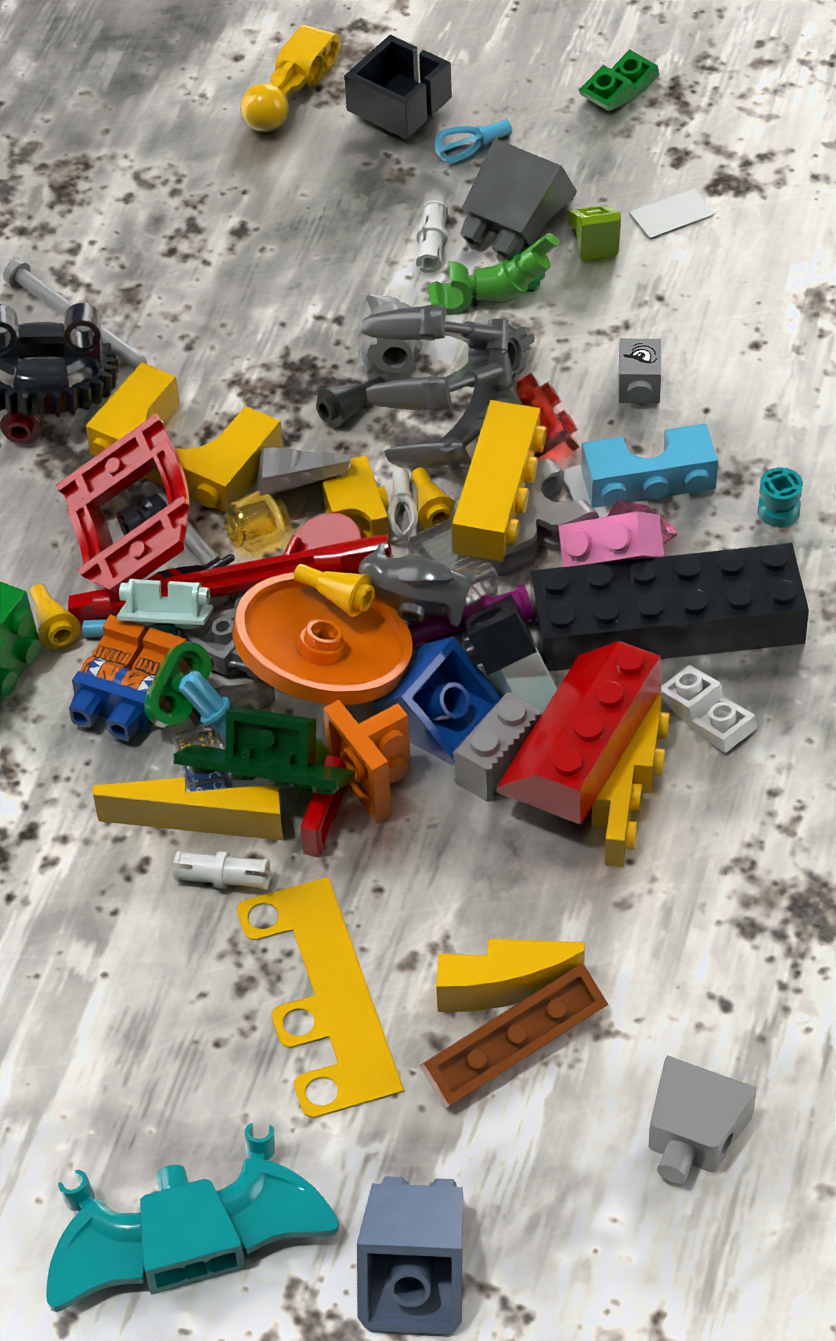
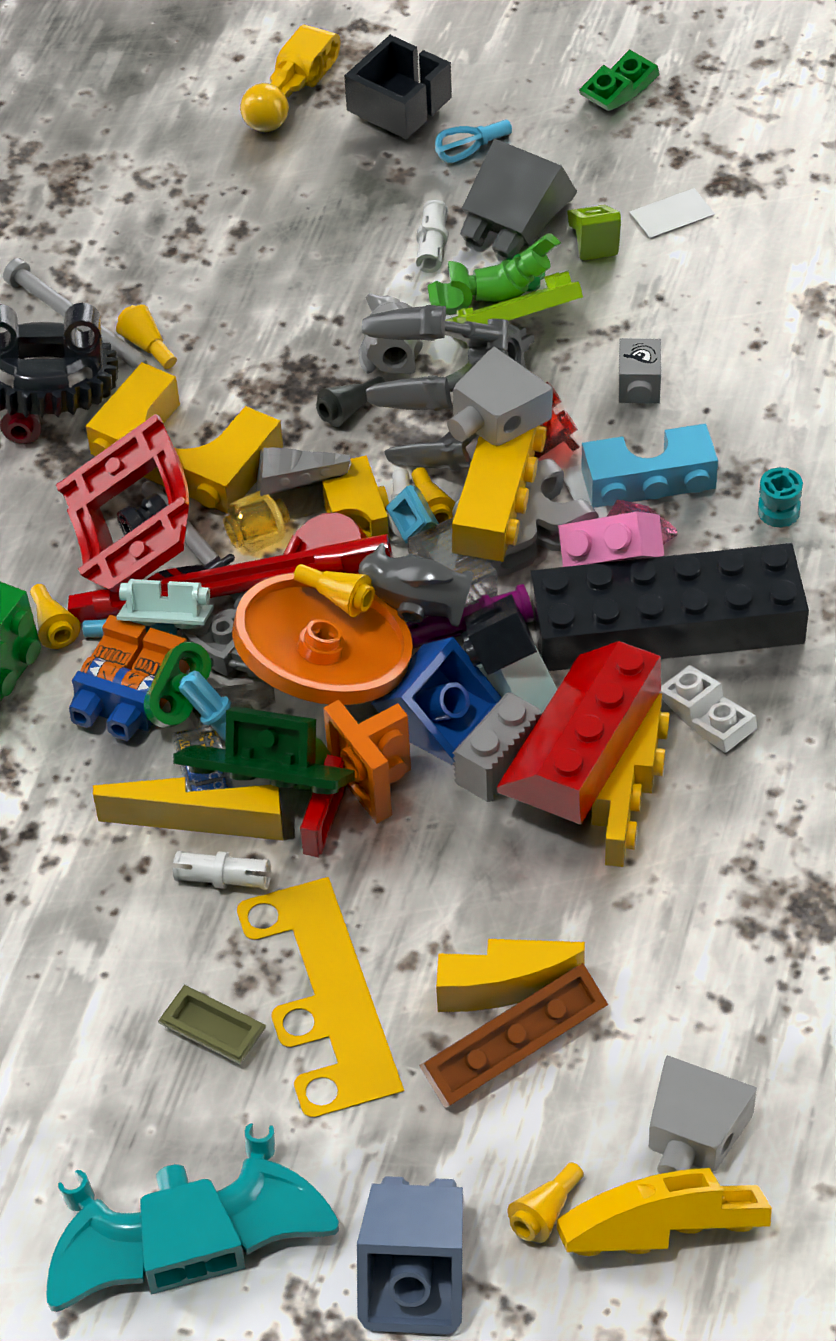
none -> yellow cone [116,304,177,369]
none -> olive tile [158,984,266,1064]
none -> medium azure slope [386,485,440,543]
none -> lime piece [445,271,583,324]
none -> light grey torso [447,347,553,446]
none -> yellow cone [507,1162,584,1243]
none -> yellow slope [556,1168,772,1256]

